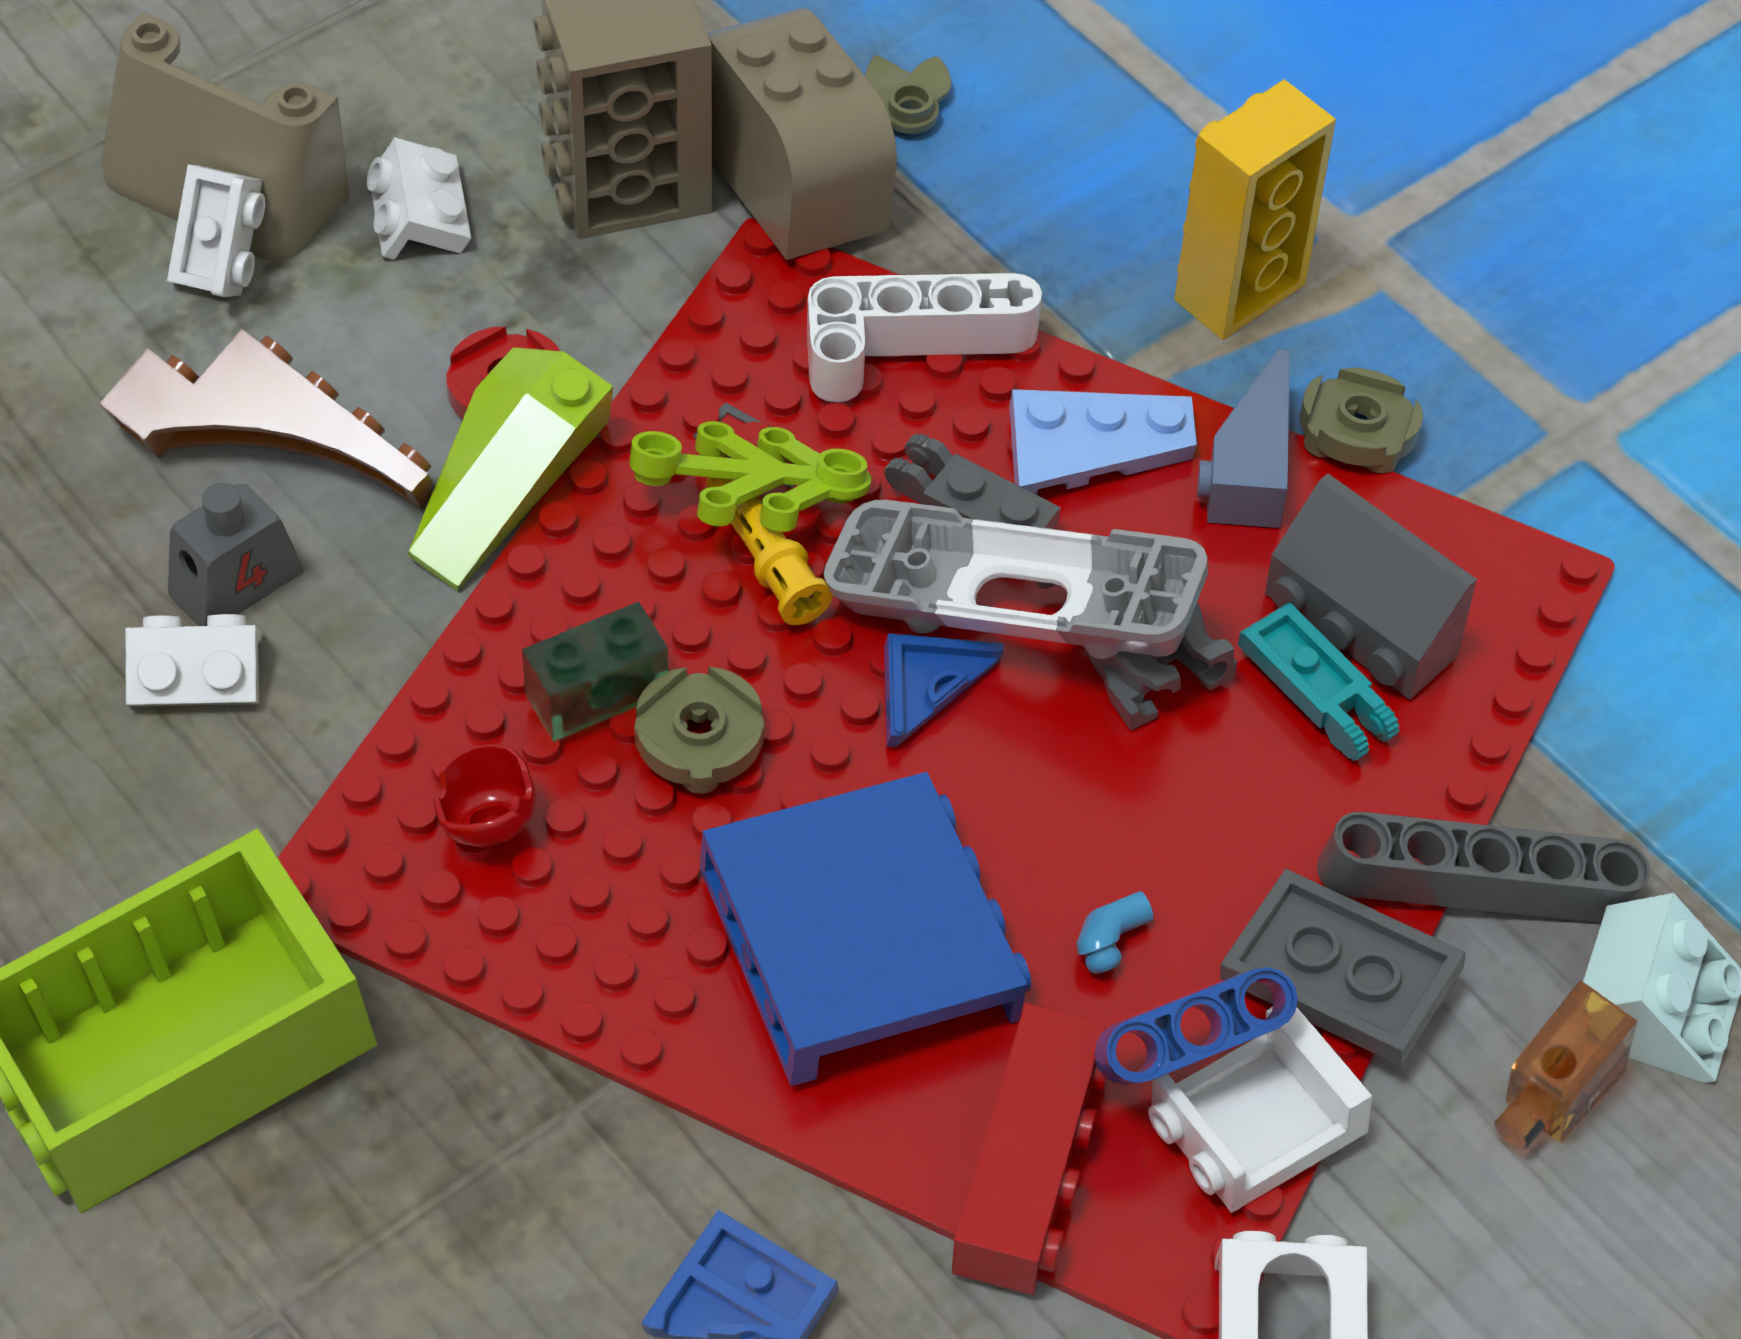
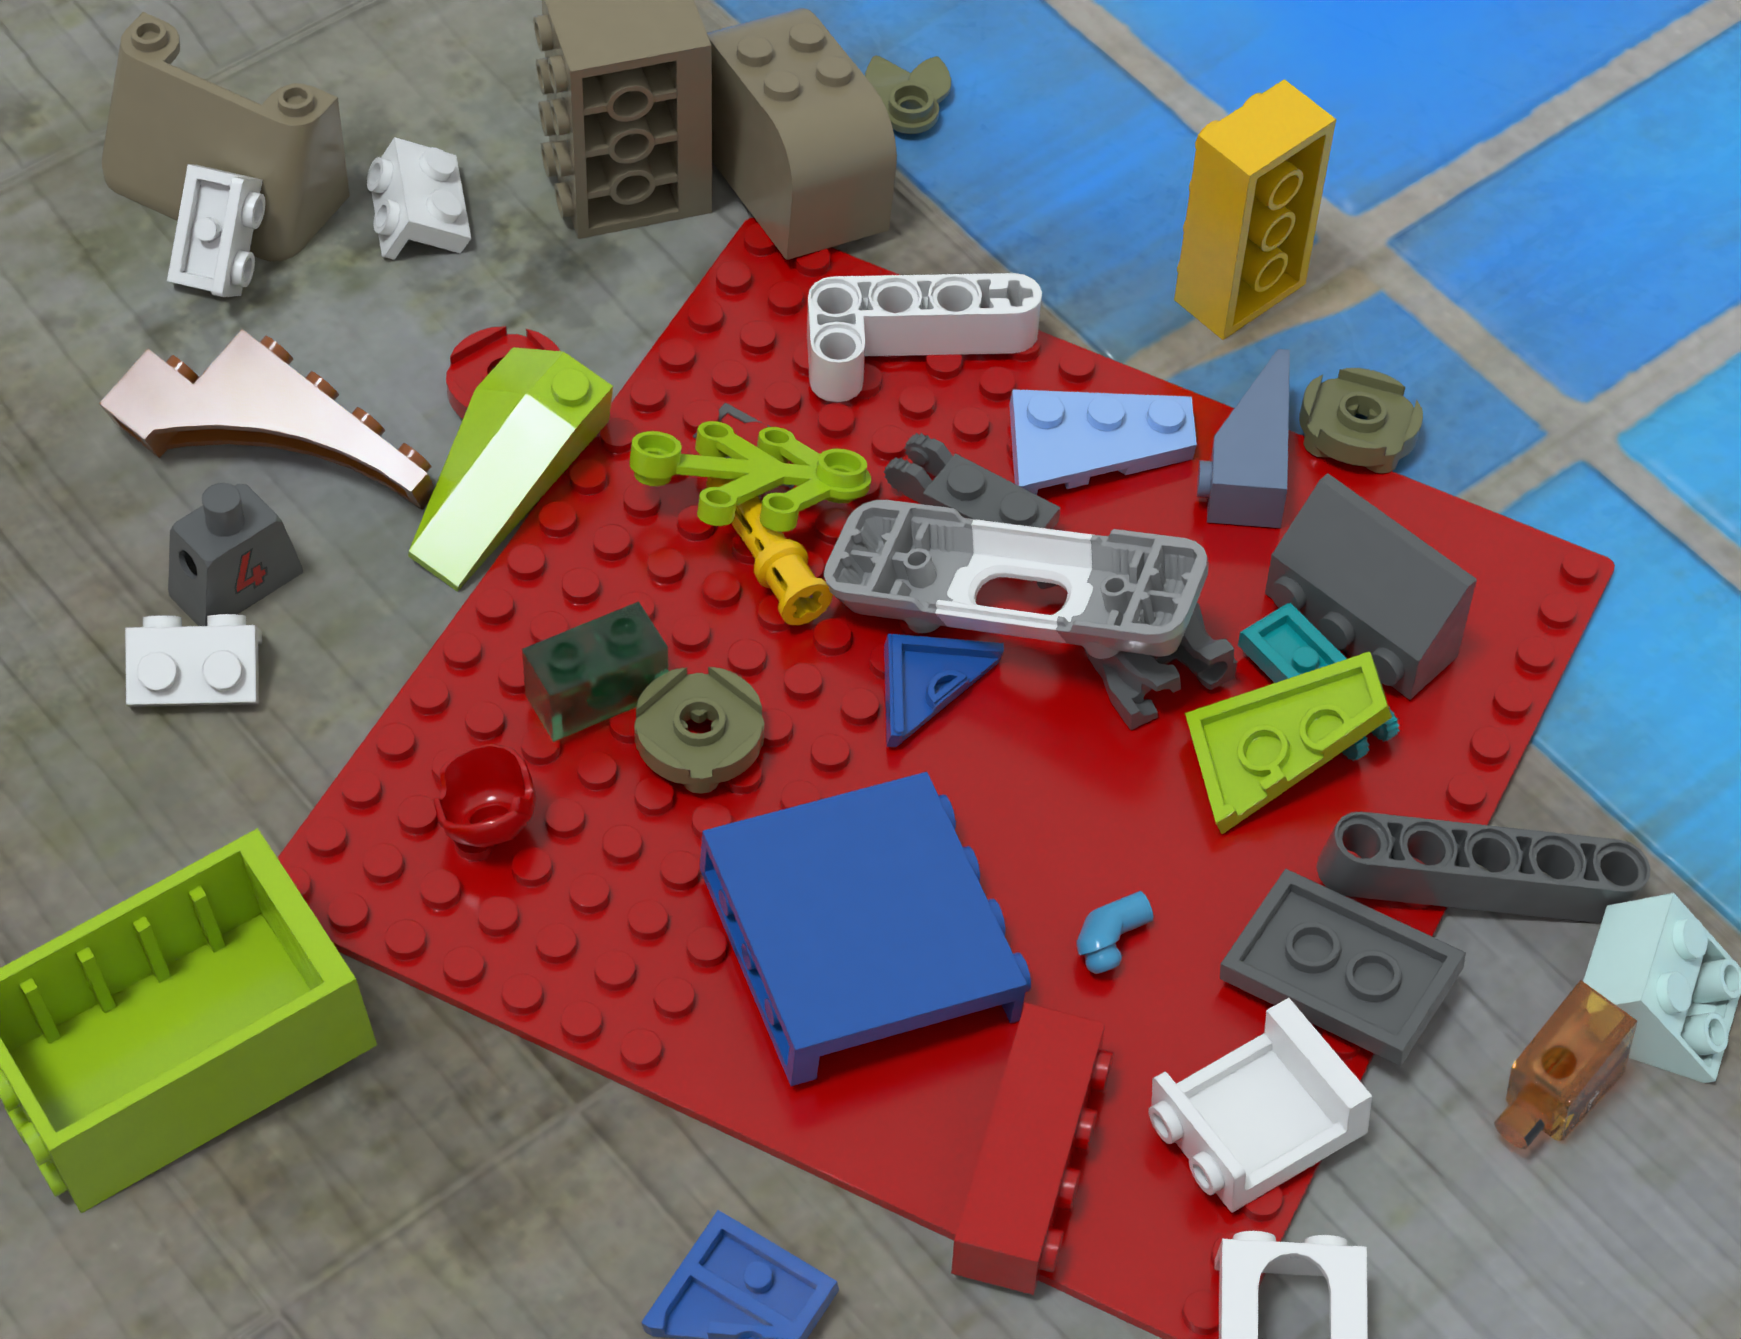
blue beam [1094,967,1298,1085] -> none
none -> lime wing [1185,651,1392,834]

